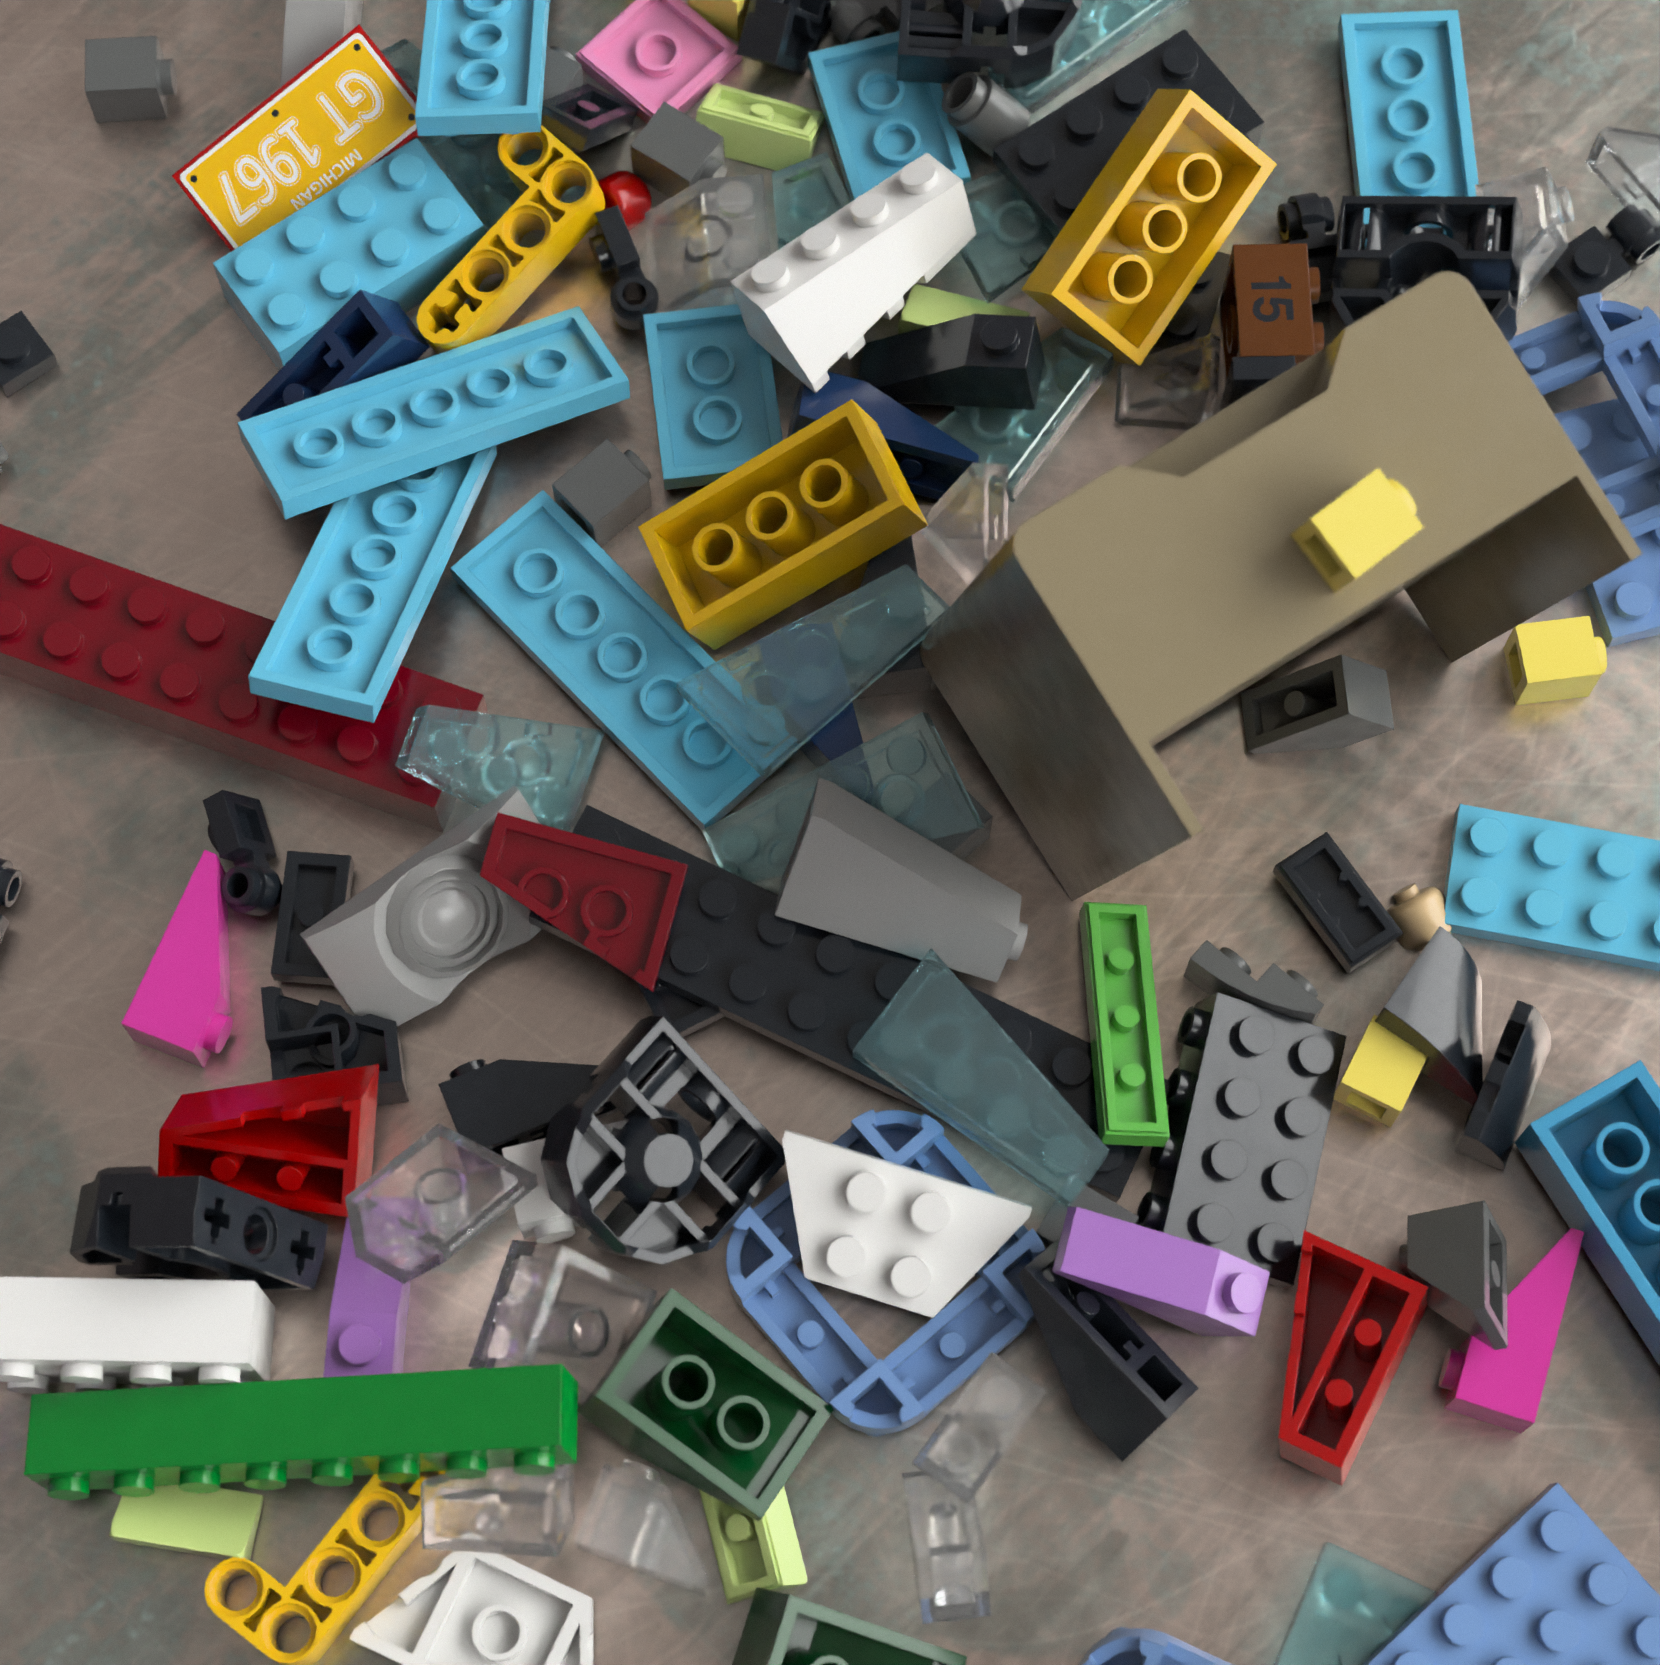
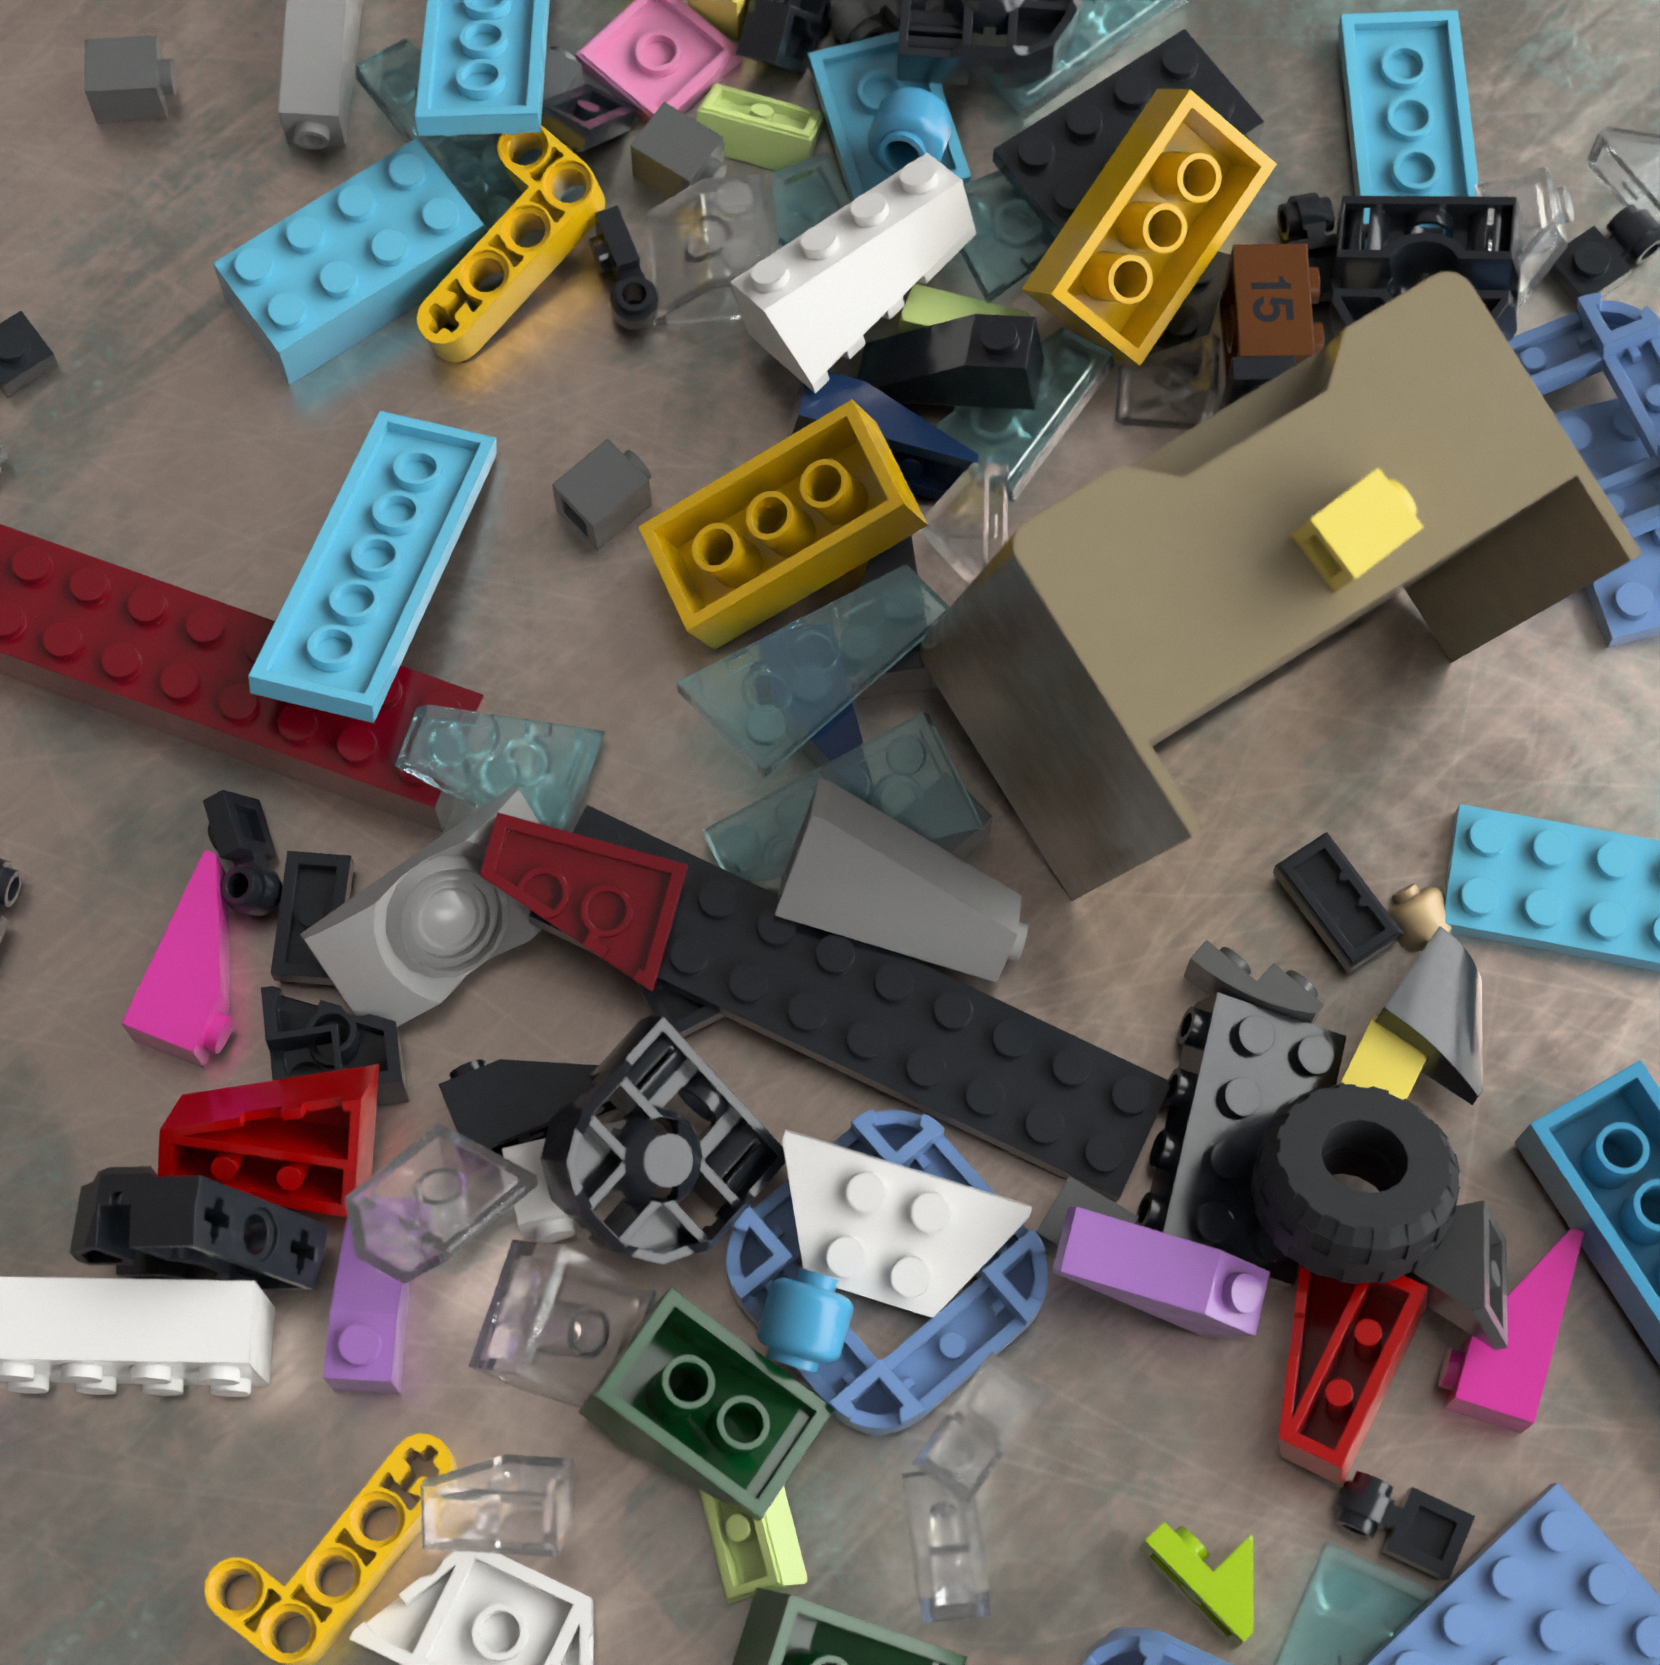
green brick [24,1364,578,1500] -> none
yellowish green slope [109,1485,264,1560] -> none
yellow tile [172,25,421,251] -> none
dark blue slope [237,289,431,421] -> none
medium azure plate [237,306,630,519] -> none
medium azure plate [450,490,797,833] -> none
clear slope [574,1459,710,1597] -> none
red piece [597,170,652,231] -> none
medium azure plate [643,304,783,490] -> none
clear light blue wing [854,948,1109,1208] -> none
dark grey brick [942,72,1029,157] -> none
black slope [1018,1240,1199,1462] -> none
bright green tile [1079,902,1170,1147] -> none
dark grey slope [1241,654,1394,754] -> none
black slope [1455,1000,1551,1171] -> none
light yellow brick [1503,616,1607,706] -> none
none -> dark azure head [756,1268,854,1373]
none -> dark azure head [868,87,952,175]
none -> lime slope [1139,1521,1254,1648]
none -> black tyre [1251,1084,1461,1284]
none -> black plate [1334,1471,1475,1581]

